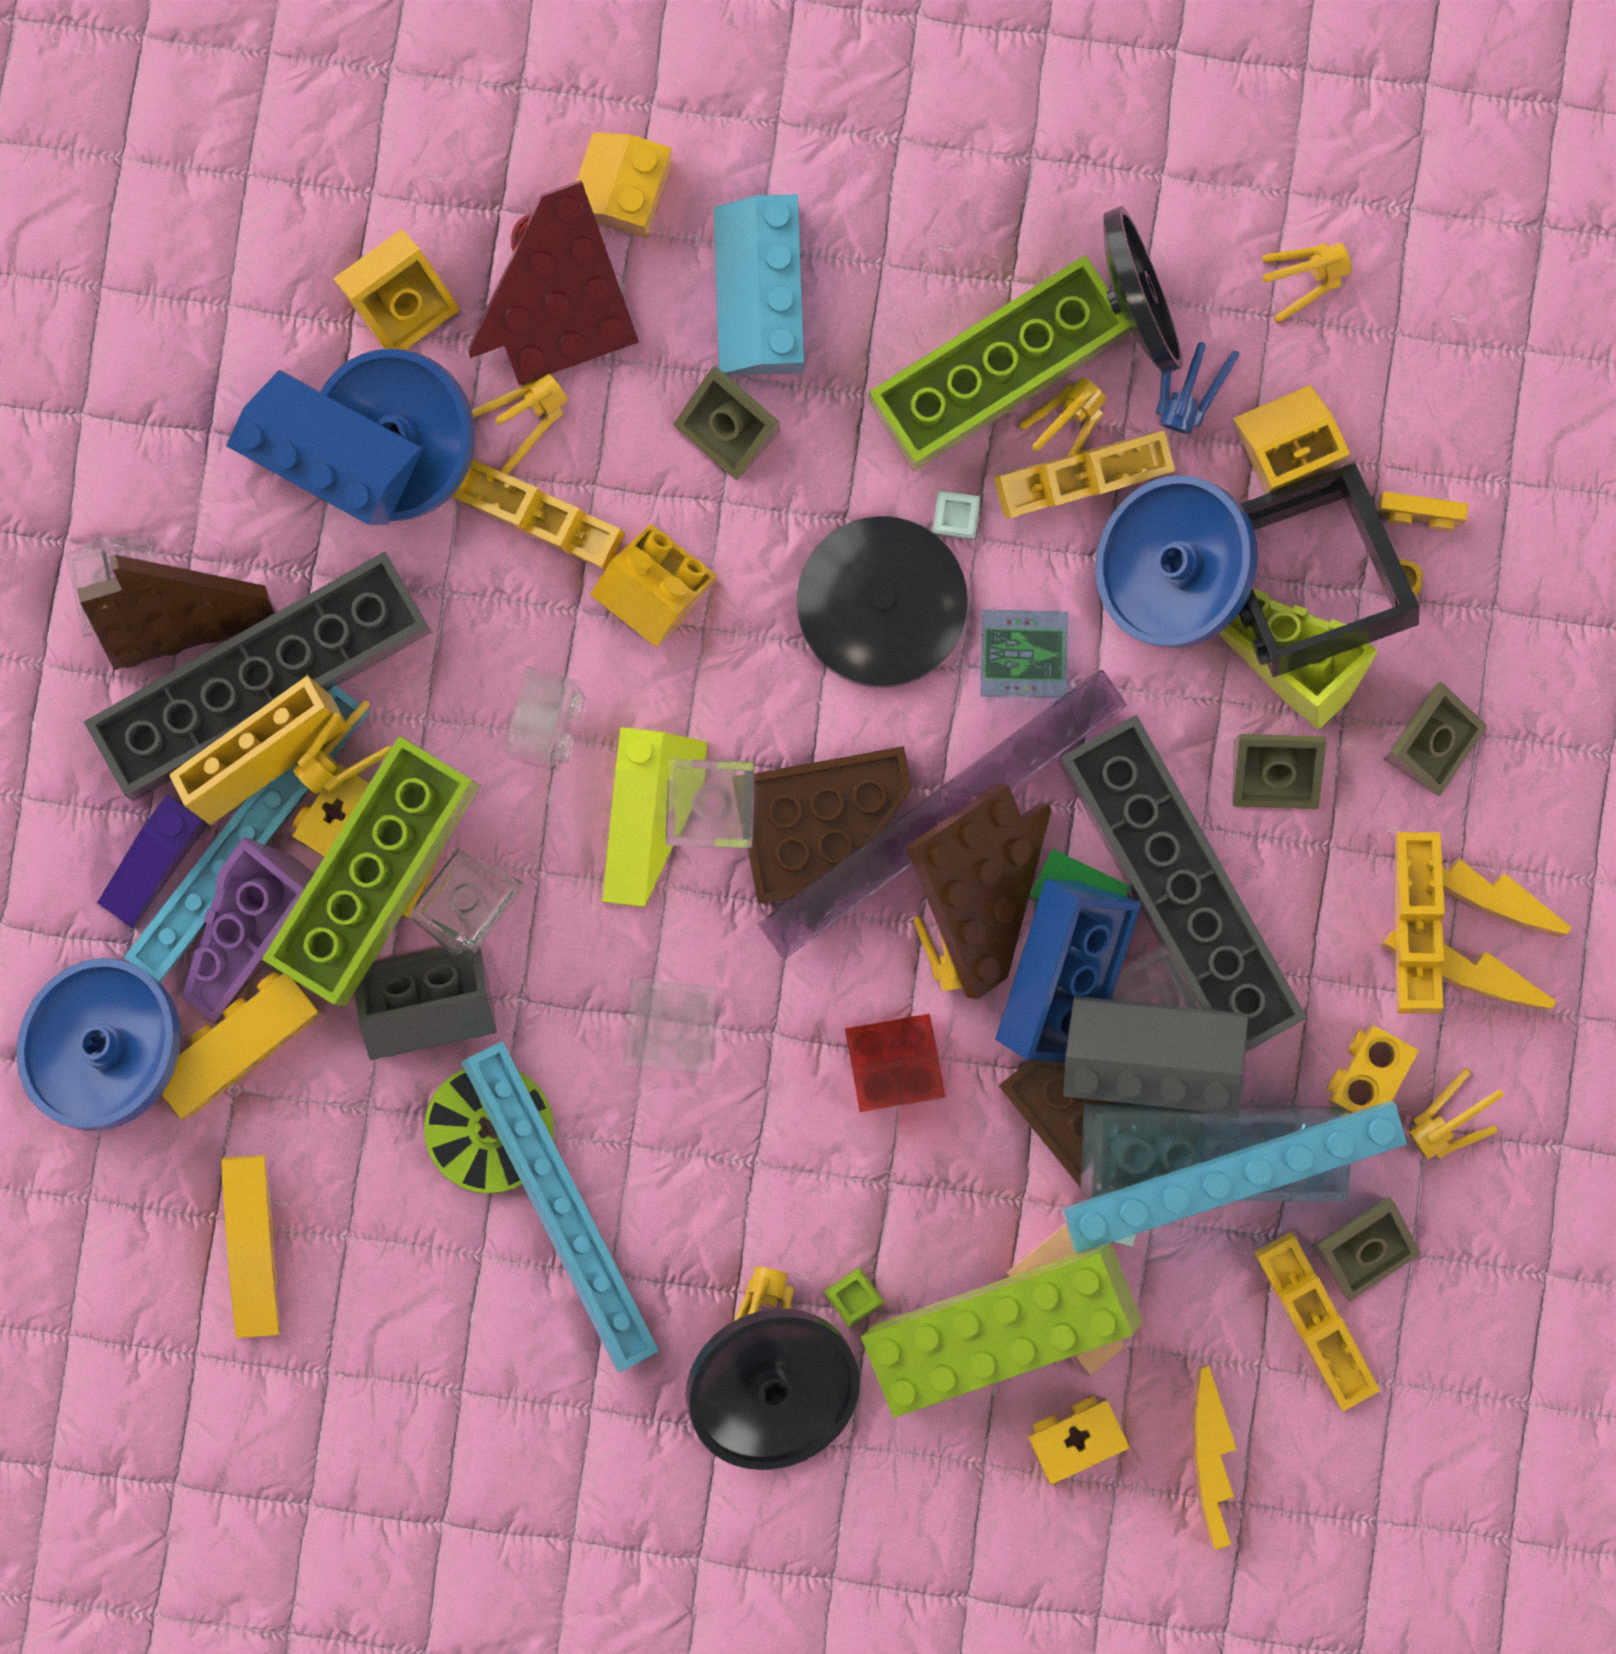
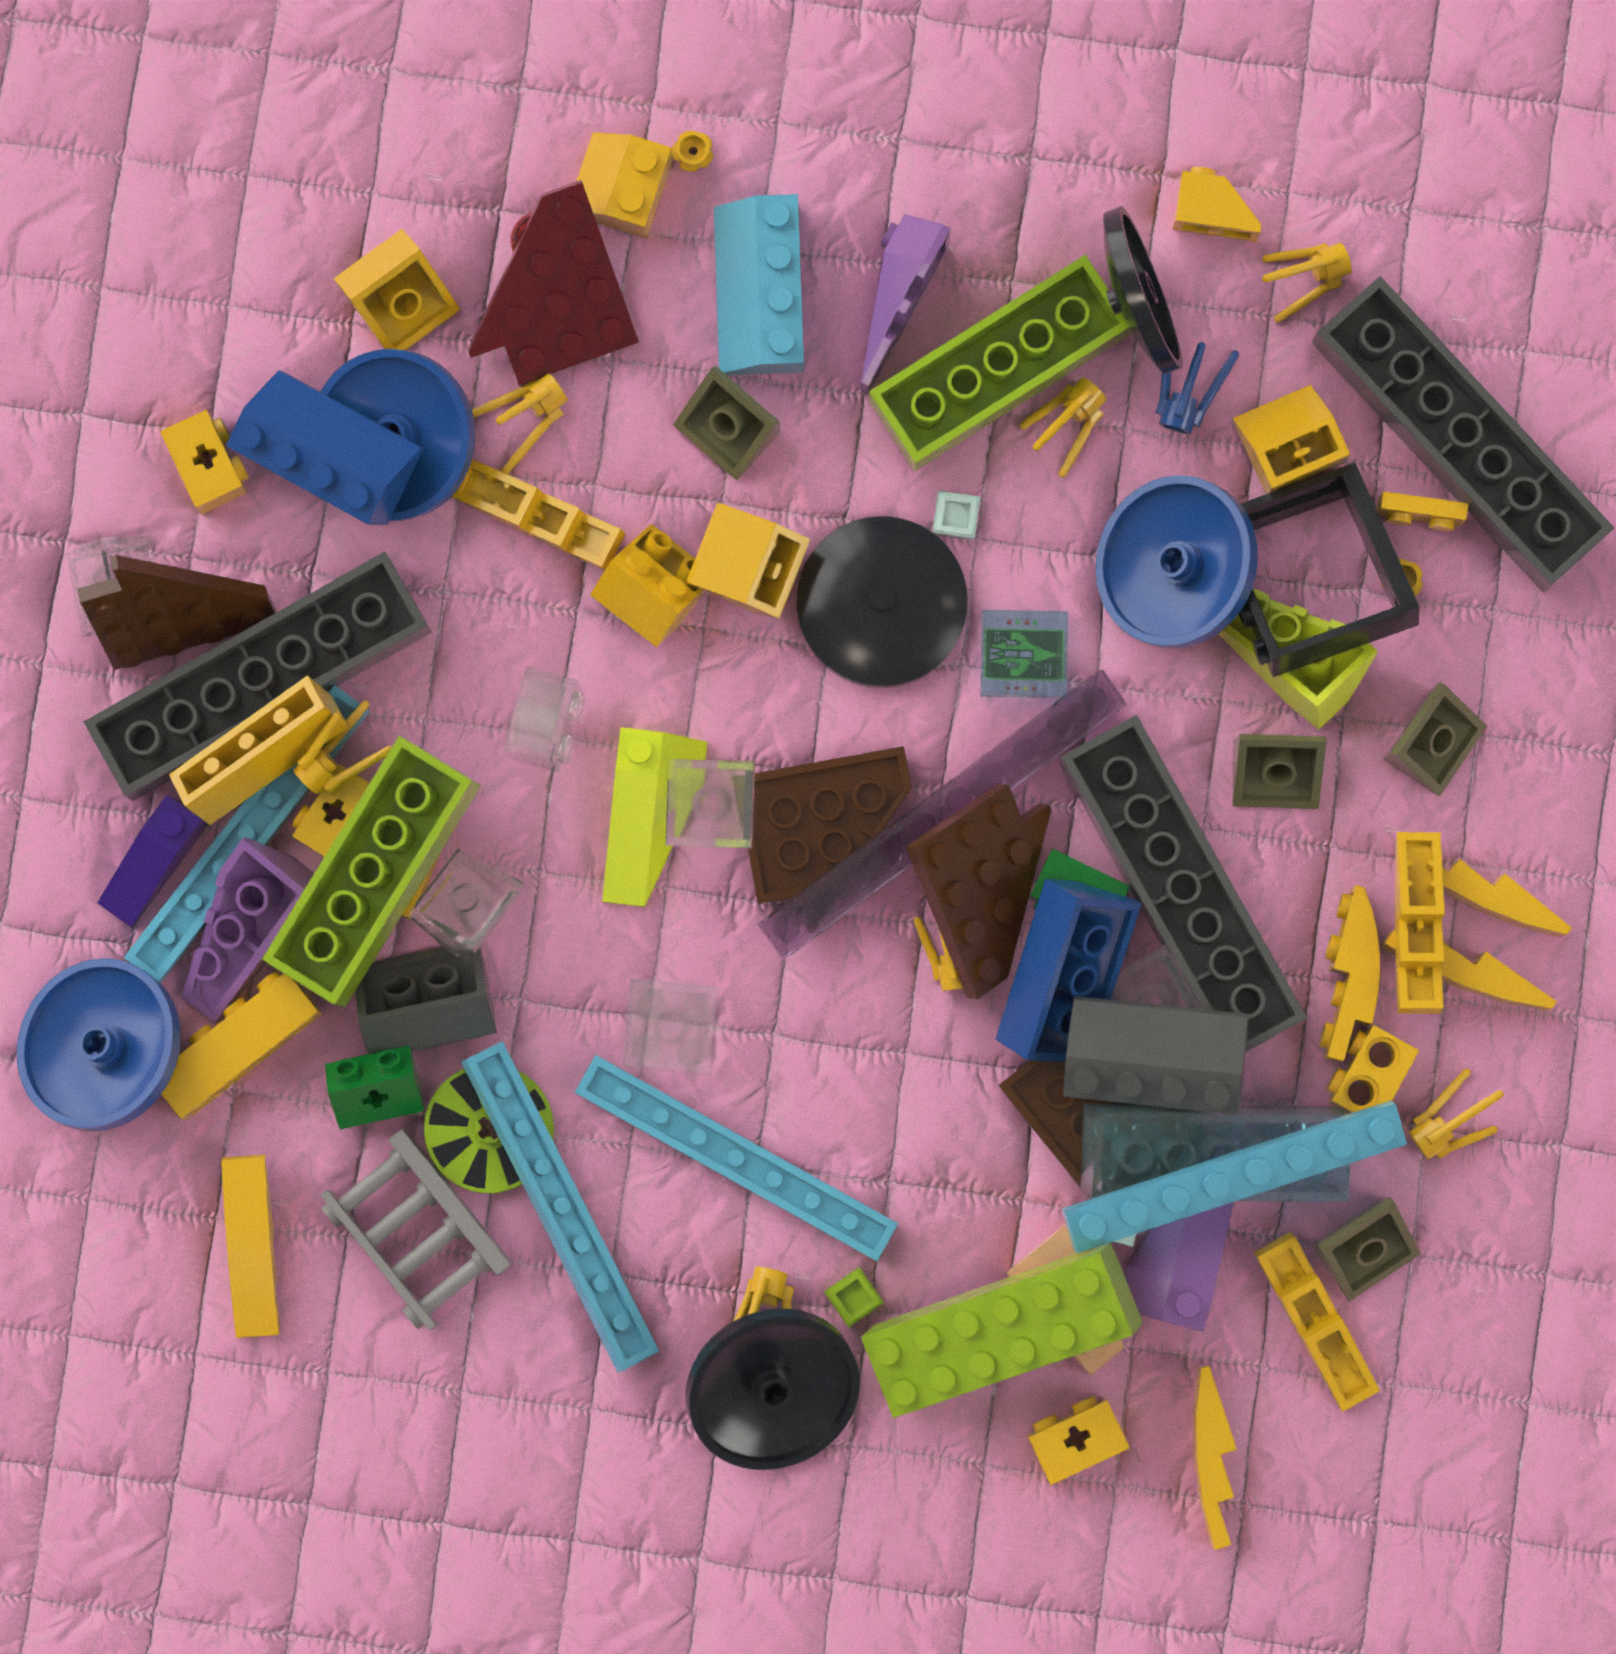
clear red slope [845,1013,946,1114] -> none
yellow slope [993,430,1175,518] -> none
none -> yellow brick [160,410,249,515]
none -> light grey fence [320,1129,513,1331]
none -> green brick [325,1045,424,1130]
none -> medium azure plate [574,1055,898,1261]
none -> yellow plate [672,130,713,172]
none -> yellow slope [686,503,810,619]
none -> medium lavender wedge [861,214,951,394]
none -> medium lavender wedge [1124,1152,1234,1332]
none -> yellow slope [1173,167,1262,242]
none -> dark grey brick [1312,276,1614,593]
none -> yellow slope [1318,885,1380,1063]

